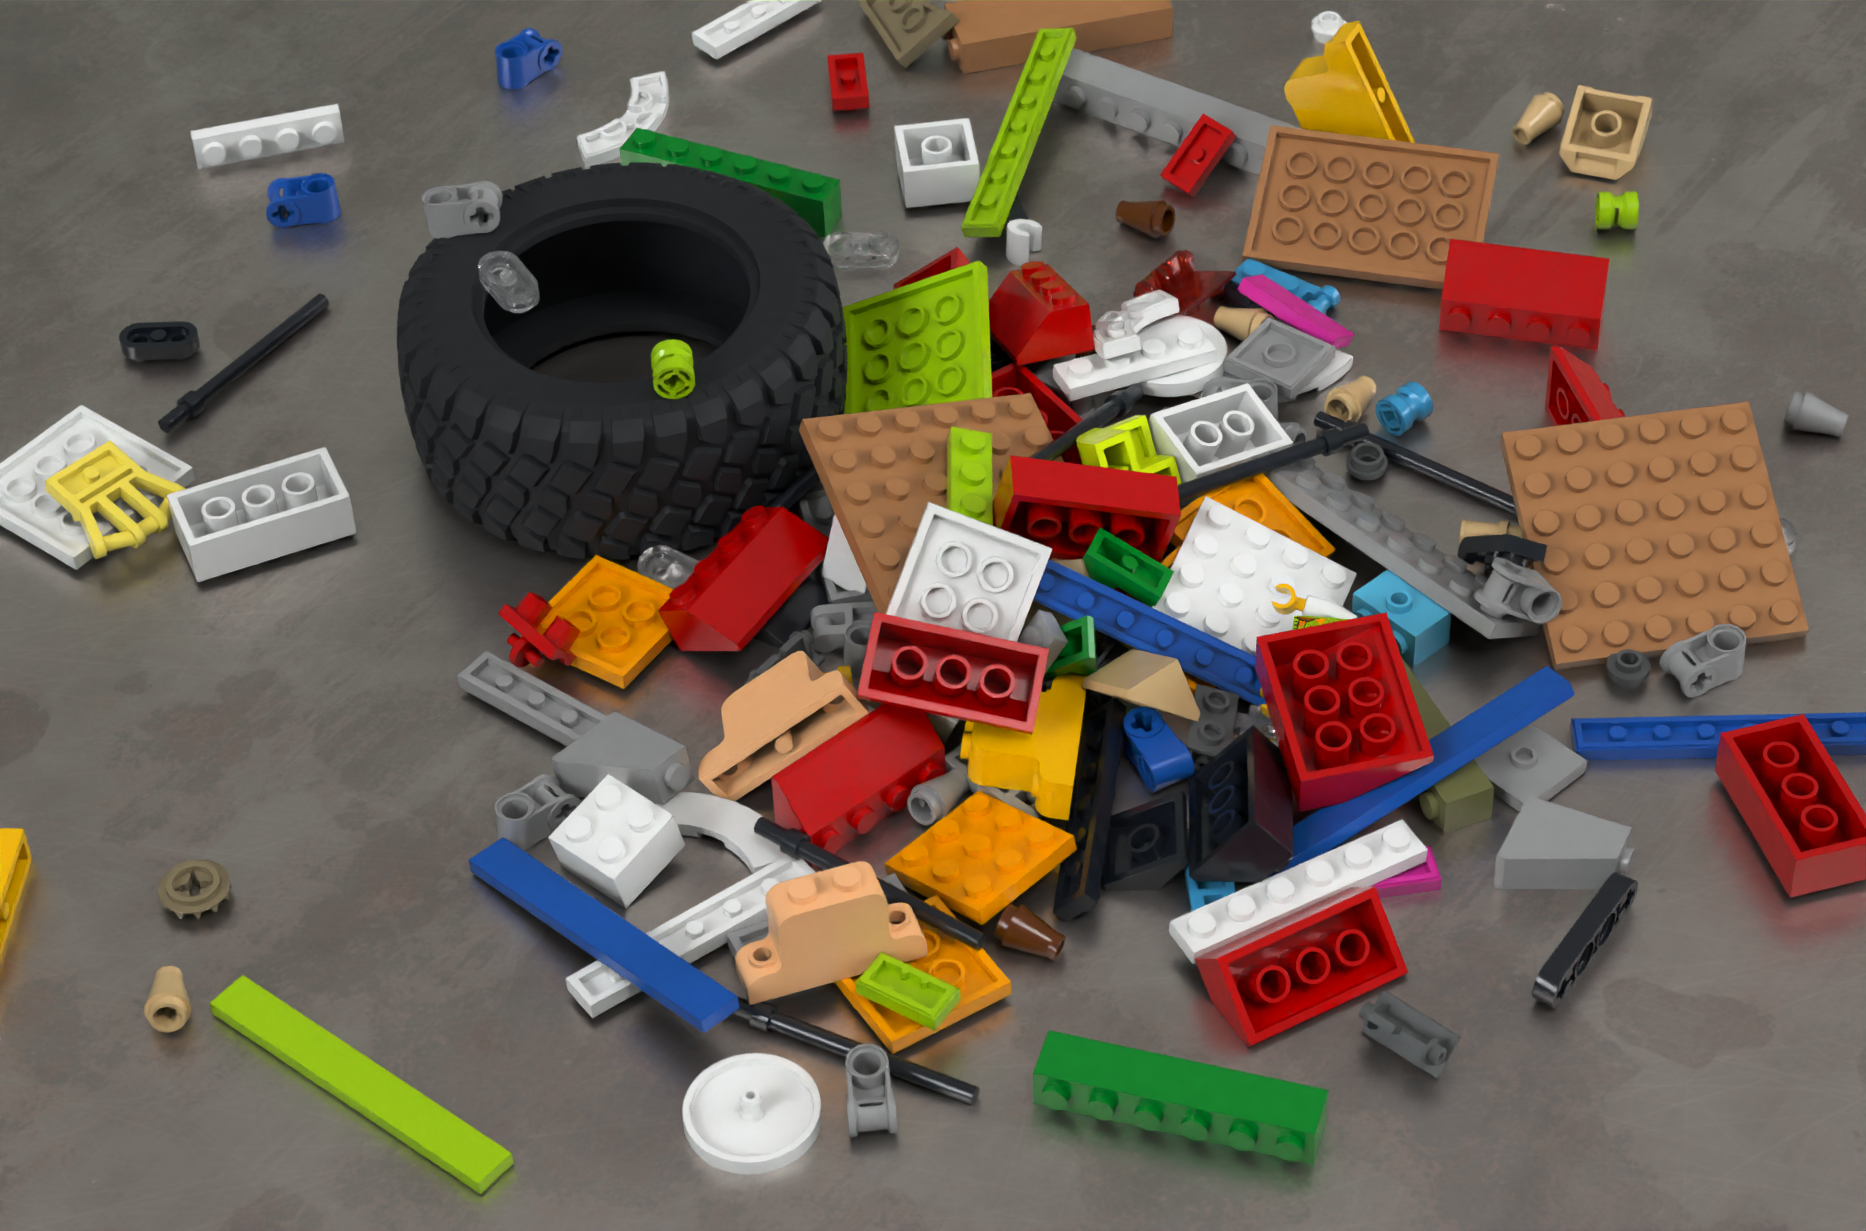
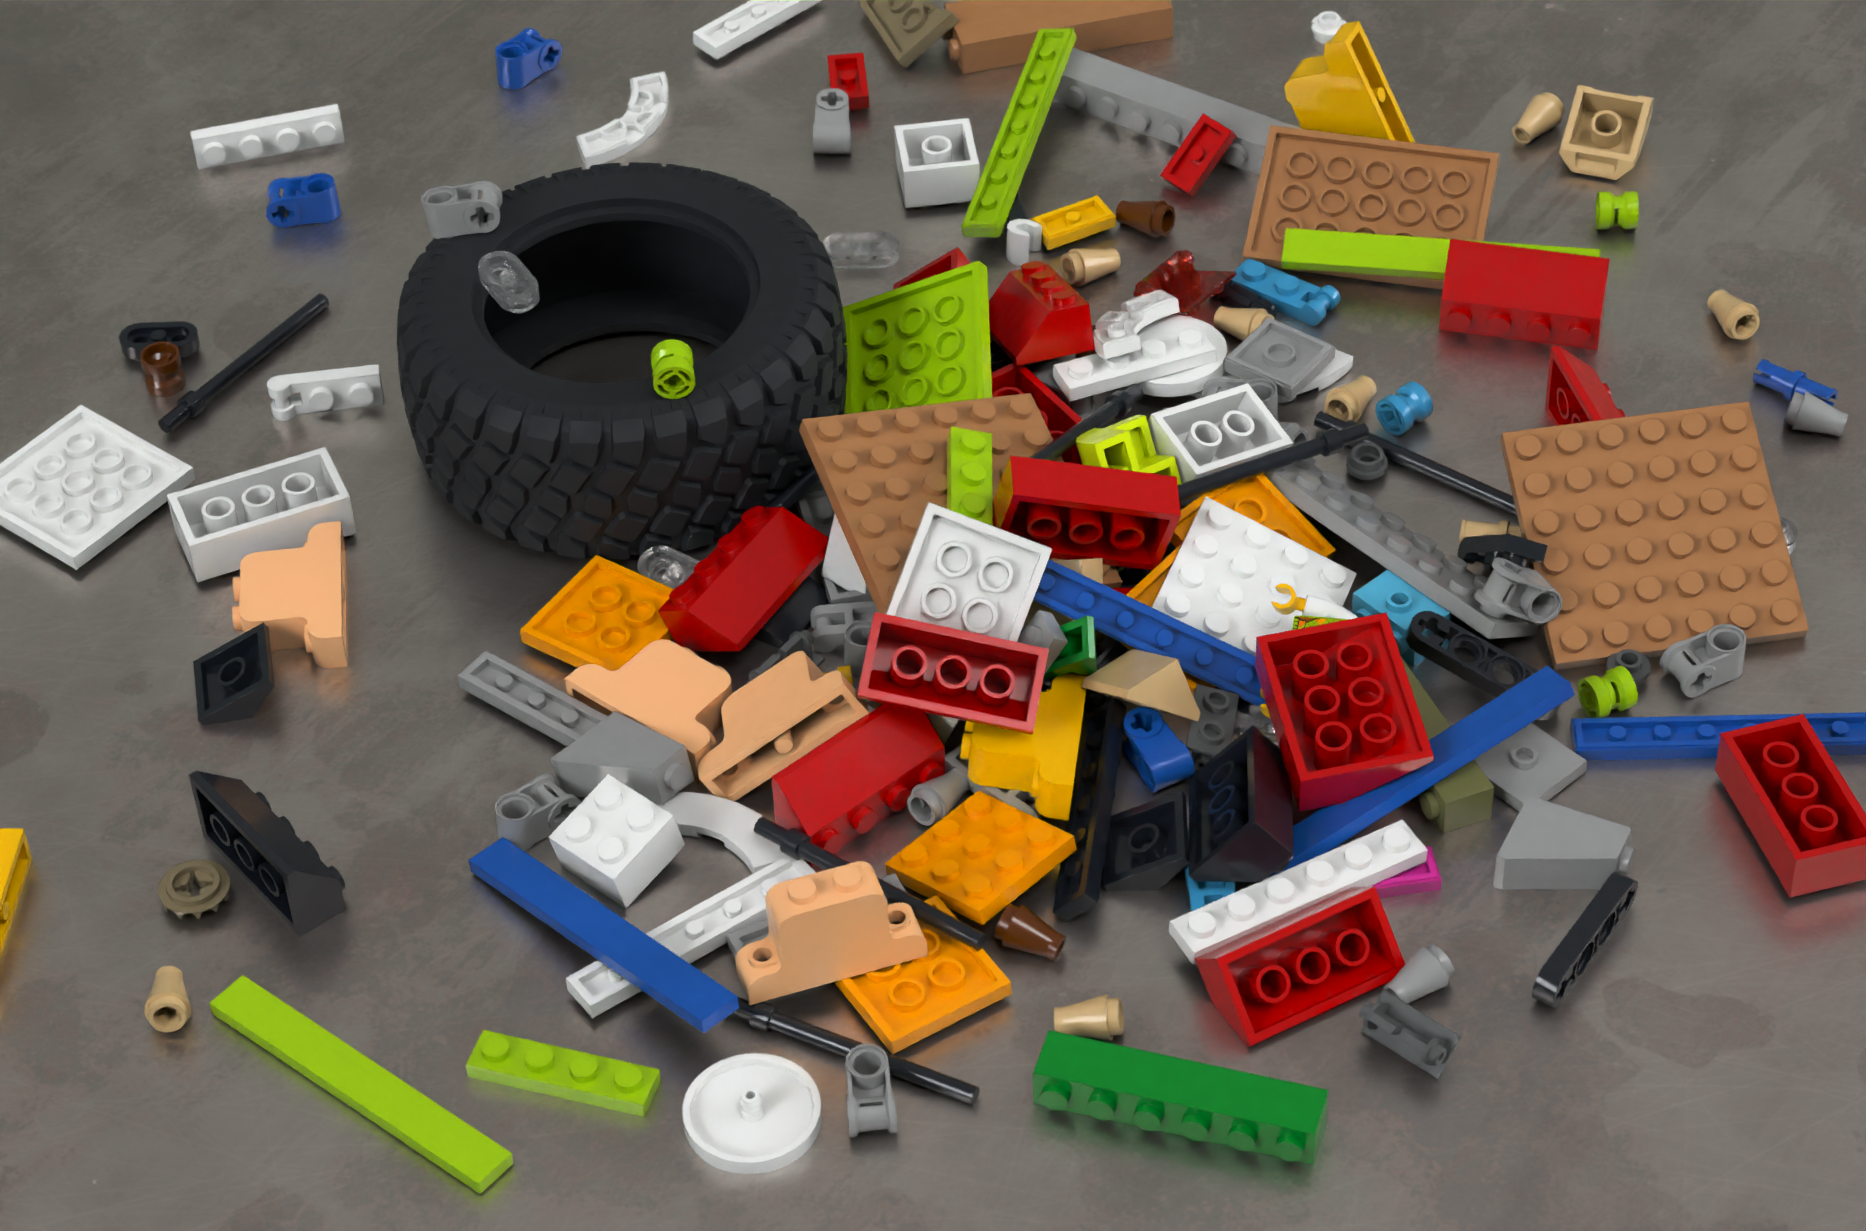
light yellow plate [45,441,185,559] -> none
red hips [498,592,580,668] -> none
green brick [620,127,842,238] -> none
lime plate [855,952,961,1031] -> none
green slope [1083,528,1174,607] -> none
dark pink tile [1238,274,1354,349] -> none
none -> reddish brown wheel [140,341,186,397]
none -> black slope [189,771,346,937]
none -> black slope [193,622,275,726]
none -> light nougat brick [232,521,348,669]
none -> white plate [267,364,384,421]
none -> lime plate [466,1030,661,1117]
none -> light nougat brick [565,639,732,785]
none -> light grey piece [813,88,851,154]
none -> yellow plate [1030,195,1116,250]
none -> tan cone [1054,994,1124,1041]
none -> tan cone [1060,248,1121,287]
none -> lime tile [1281,228,1601,280]
none -> light grey cone [1384,944,1455,1004]
none -> black beam [1405,611,1561,721]
none -> lime wheel [1577,666,1638,718]
none -> tan cone [1708,290,1760,340]
none -> blue pin [1753,359,1838,407]

